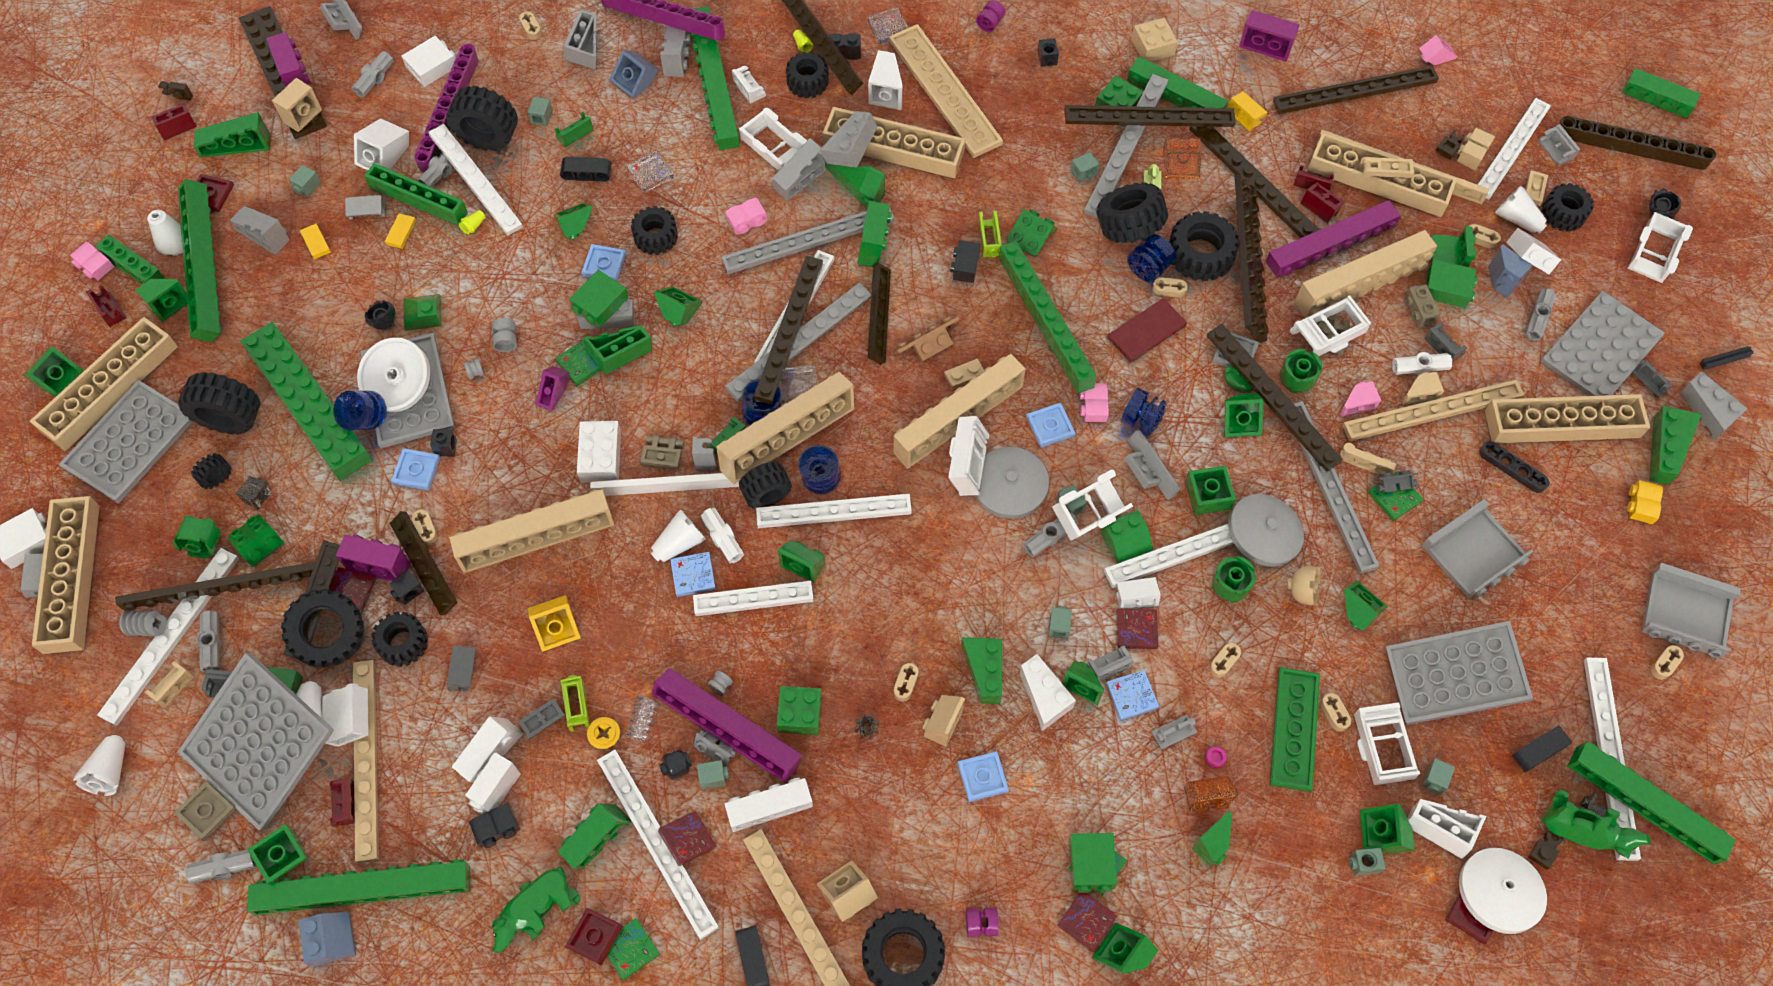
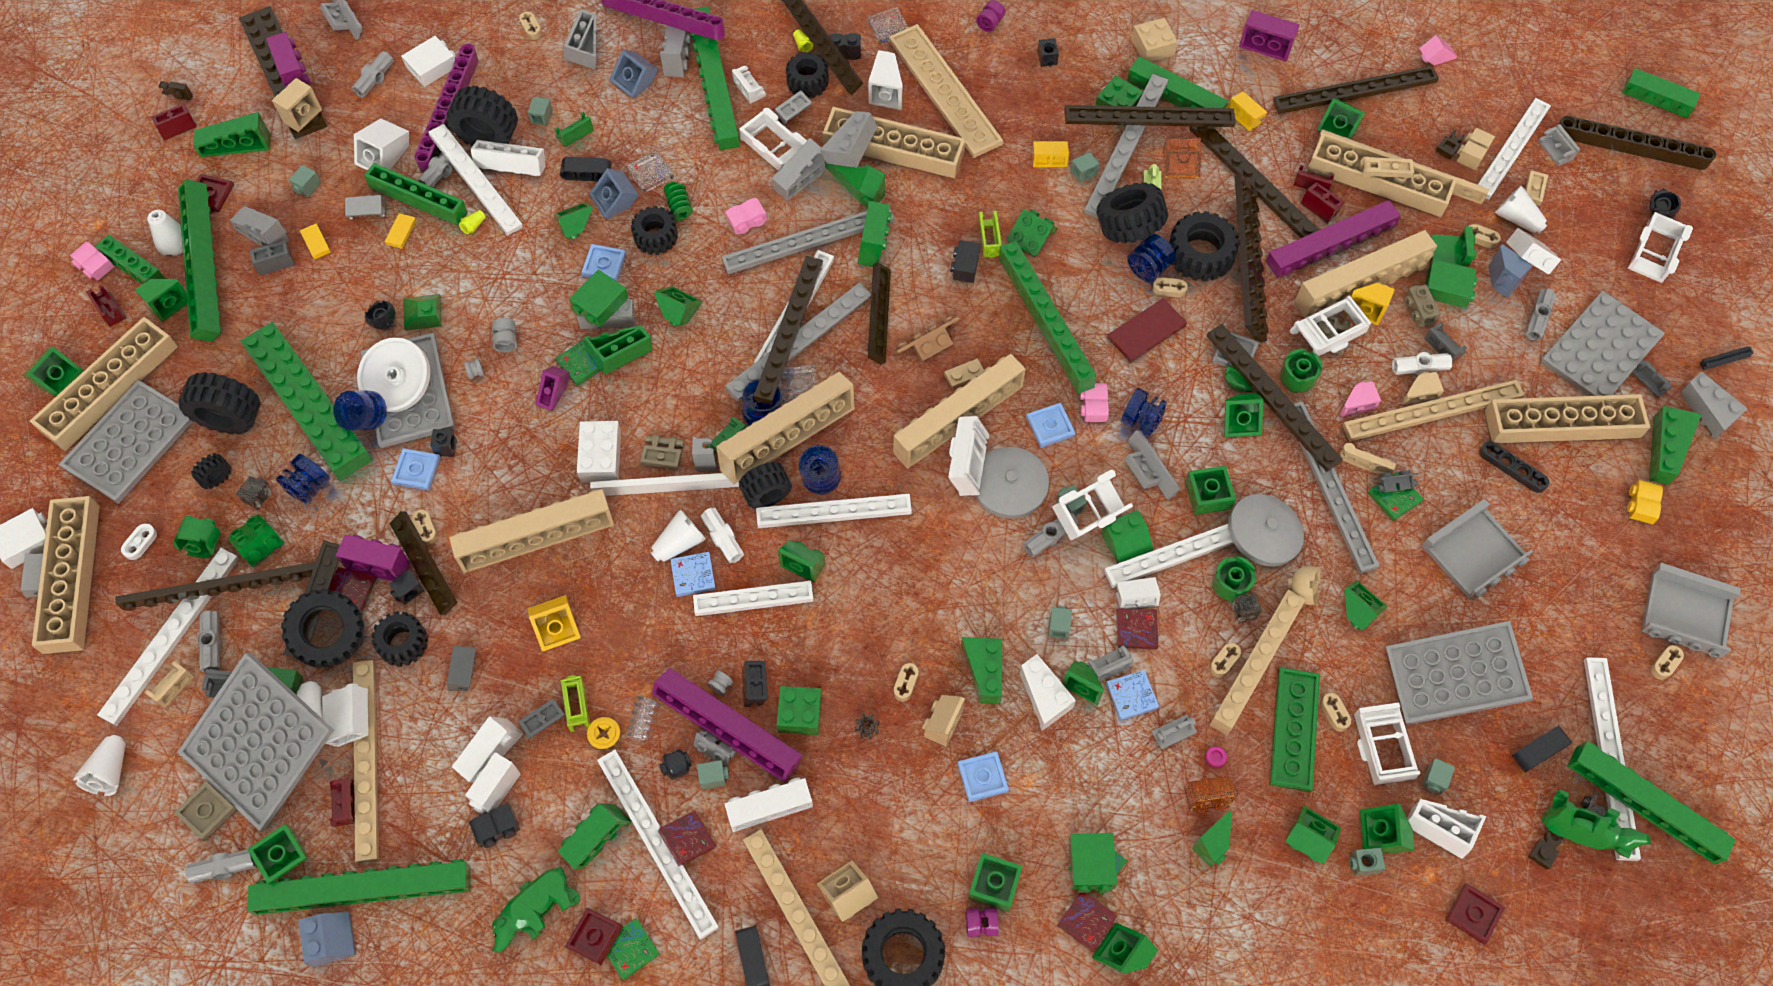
light grey piece [119,610,167,636] -> none
white dish [1459,848,1547,934] -> none
black tyre [1541,183,1594,232] -> none
none -> white plate [121,524,157,560]
none -> dark grey hinge [249,240,295,276]
none -> clear blue wheel [276,454,330,504]
none -> white brick [471,140,546,176]
none -> sand blue slope [589,168,639,219]
none -> green piece [664,182,693,221]
none -> black hinge [742,661,767,707]
none -> light grey hinge [775,91,812,126]
none -> green brick [968,853,1023,913]
none -> yellow hinge [1032,141,1069,167]
none -> tan brick [1209,590,1306,736]
none -> clear smoke brick [1232,592,1262,624]
none -> green slope [1285,806,1341,865]
none -> green slope [1317,98,1367,139]
none -> yellow slope [1343,283,1395,325]

